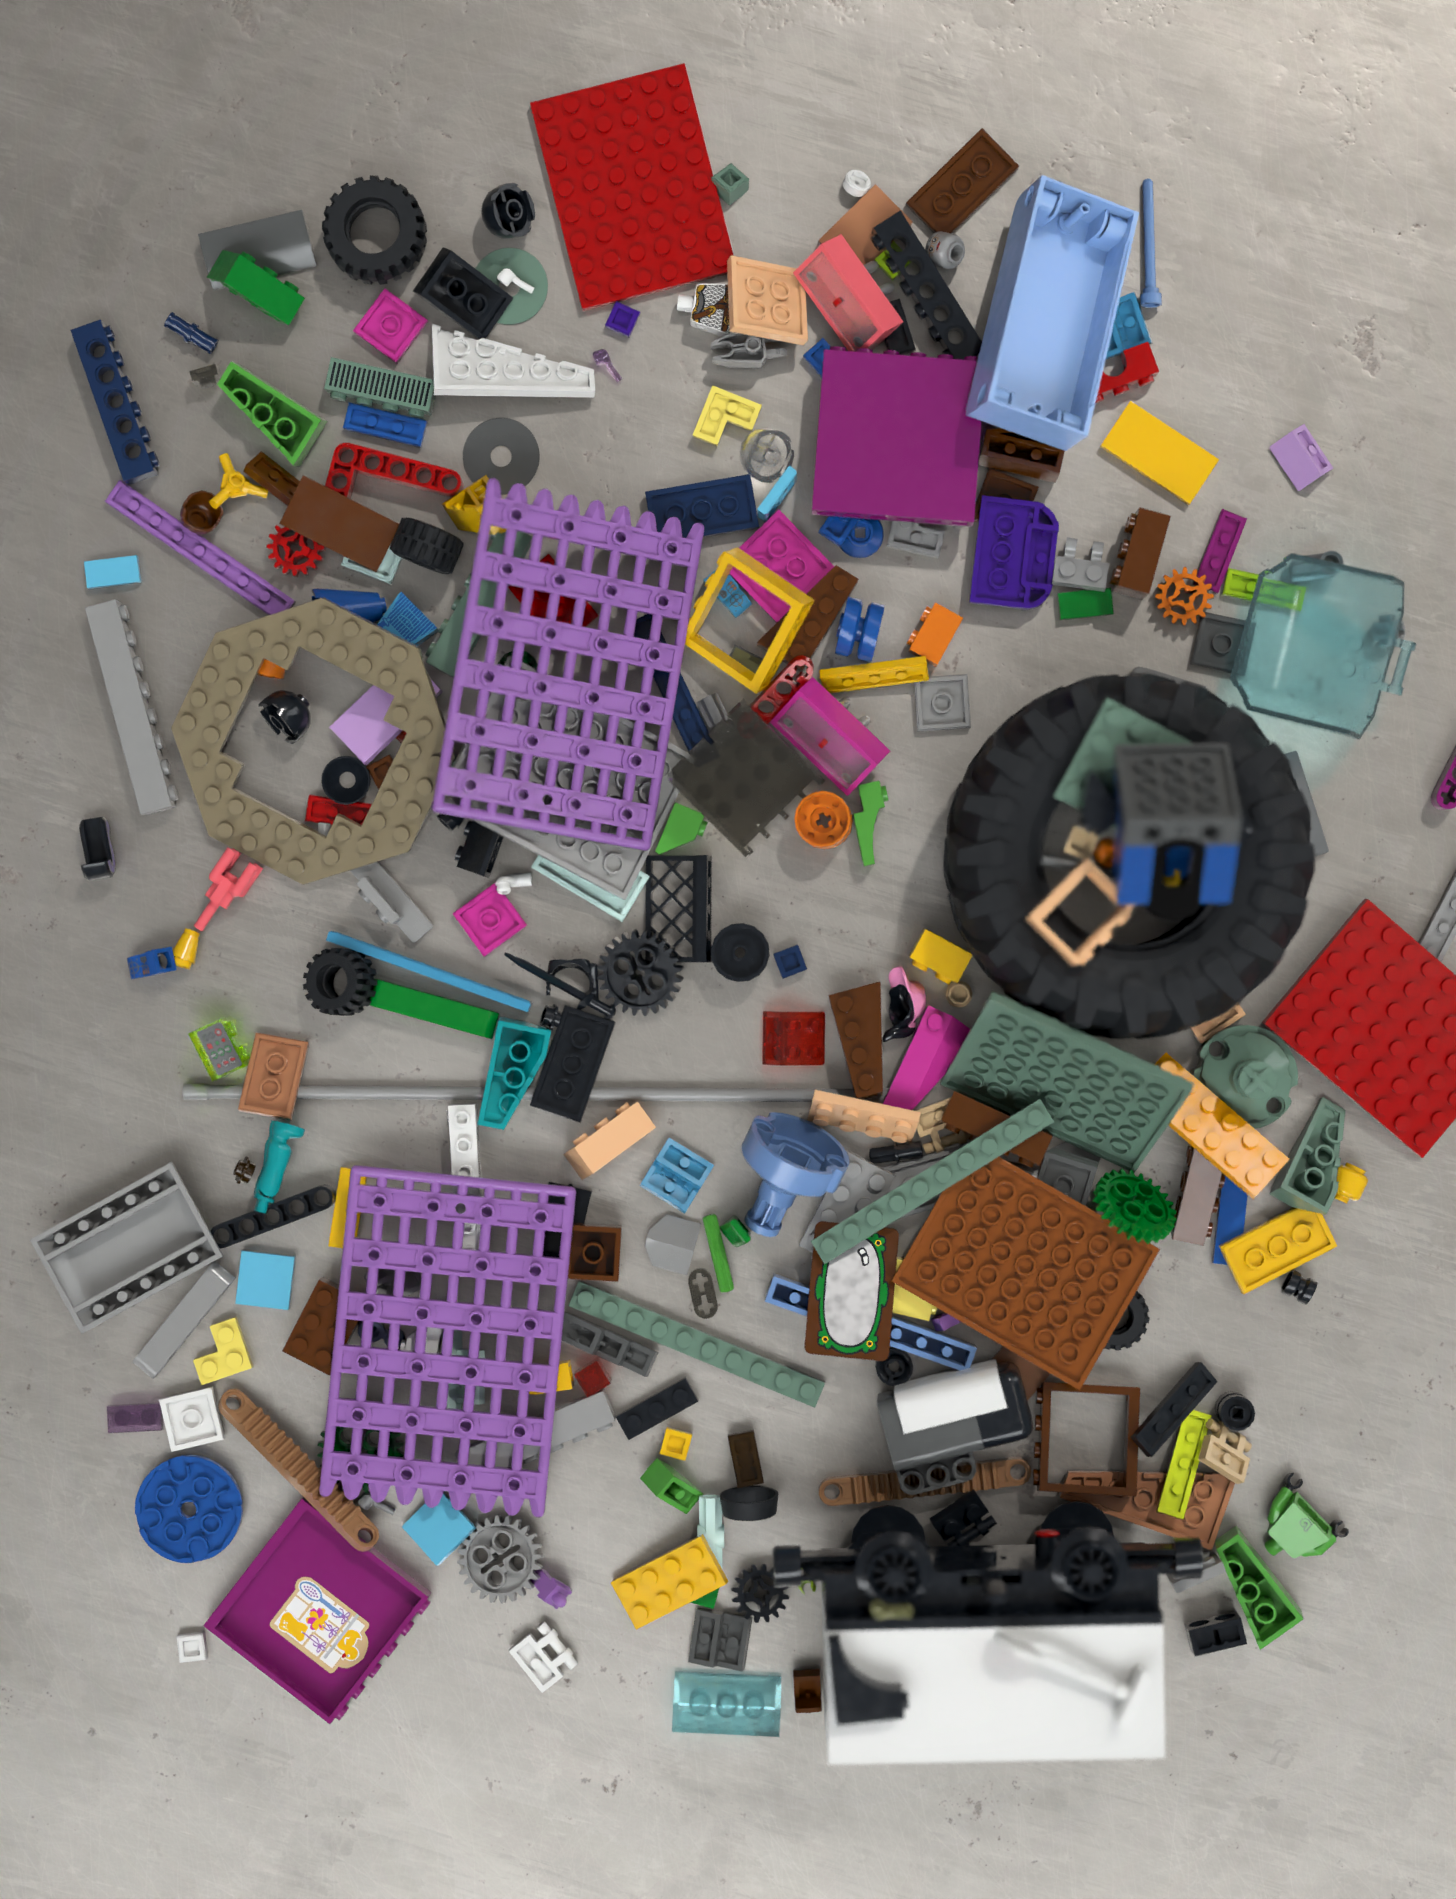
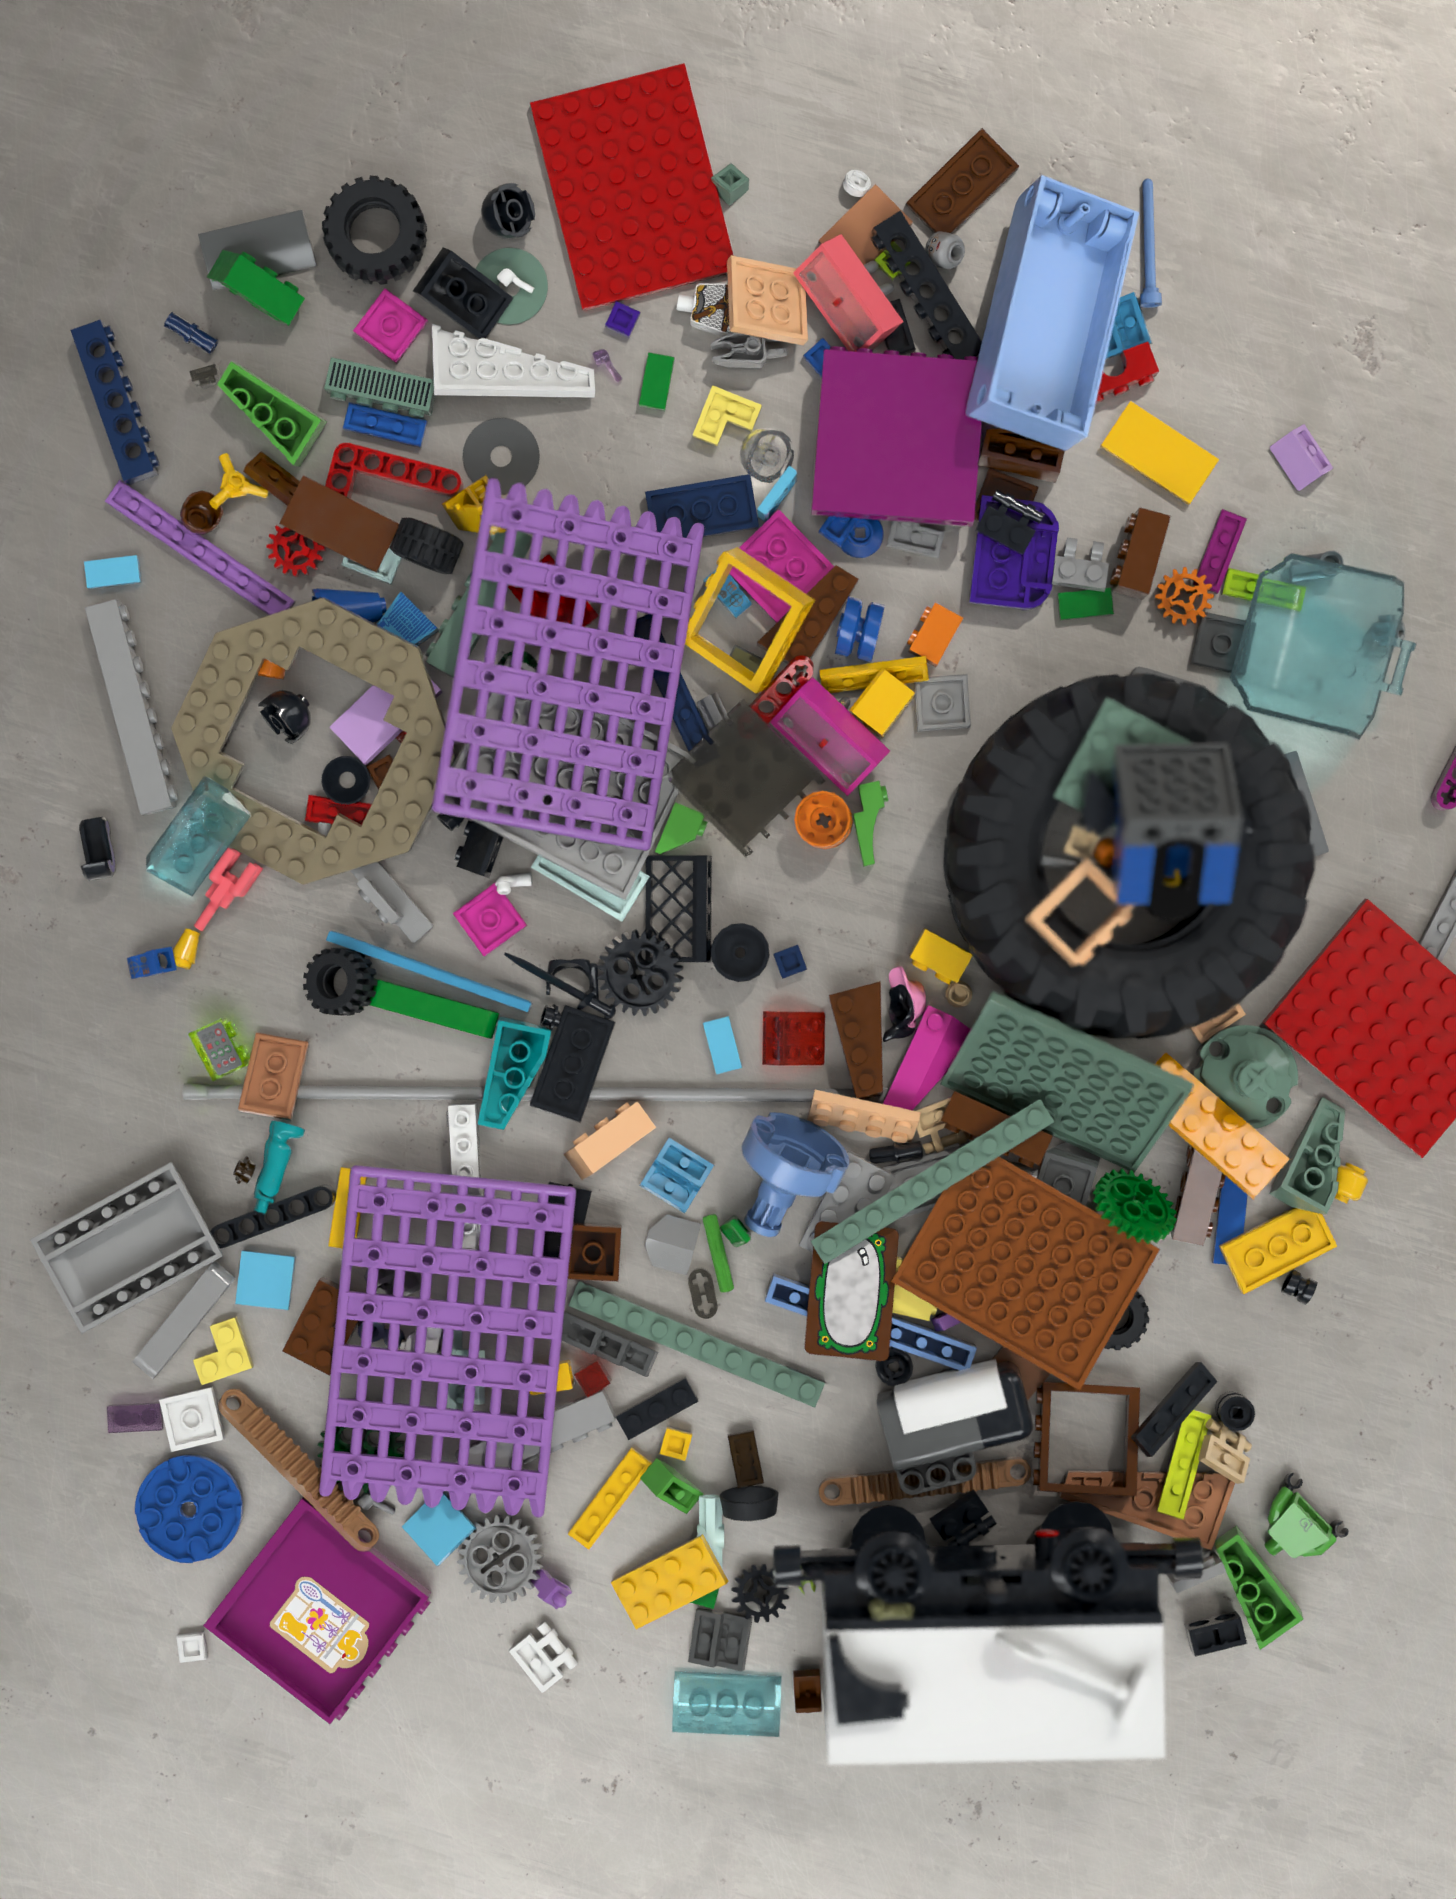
none -> clear light blue slope [146,776,251,896]
none -> yellow tile [568,1447,652,1550]
none -> green tile [639,352,675,411]
none -> medium azure tile [703,1016,742,1075]
none -> yellow slope [849,668,915,739]
none -> black plate [975,490,1044,556]

